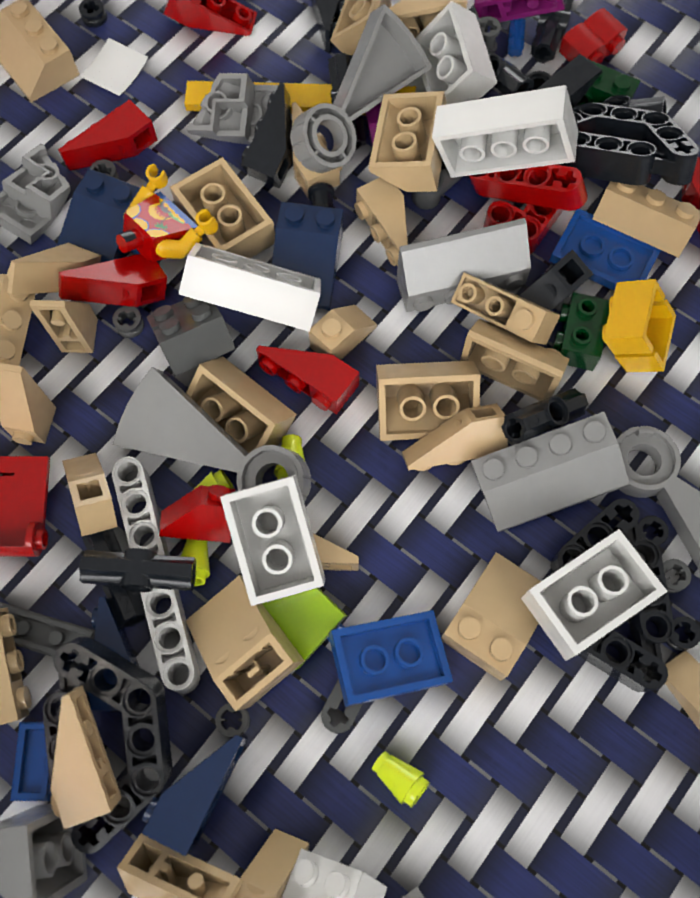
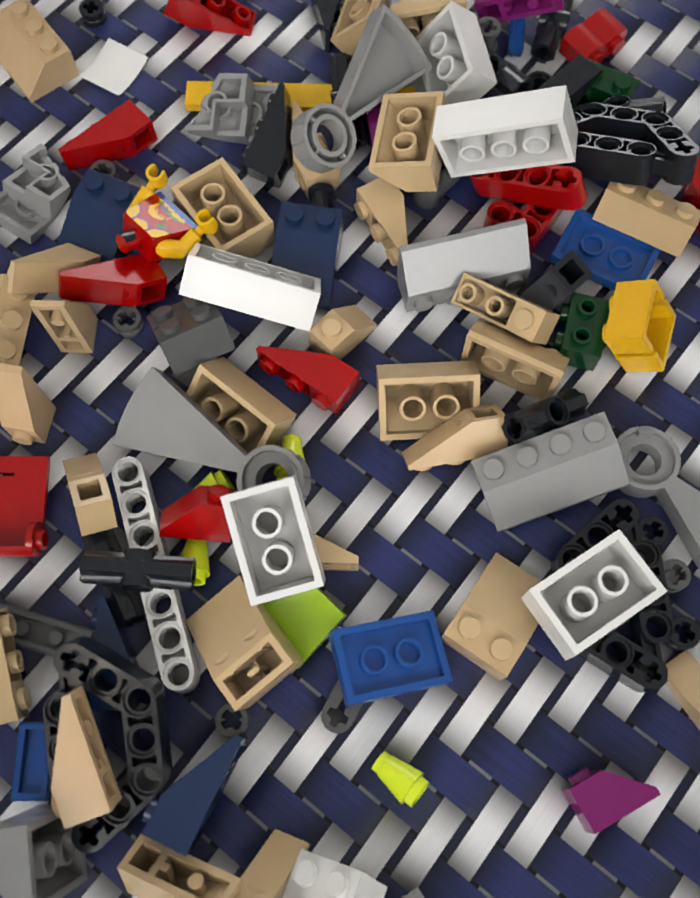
none -> magenta slope [561,767,661,834]

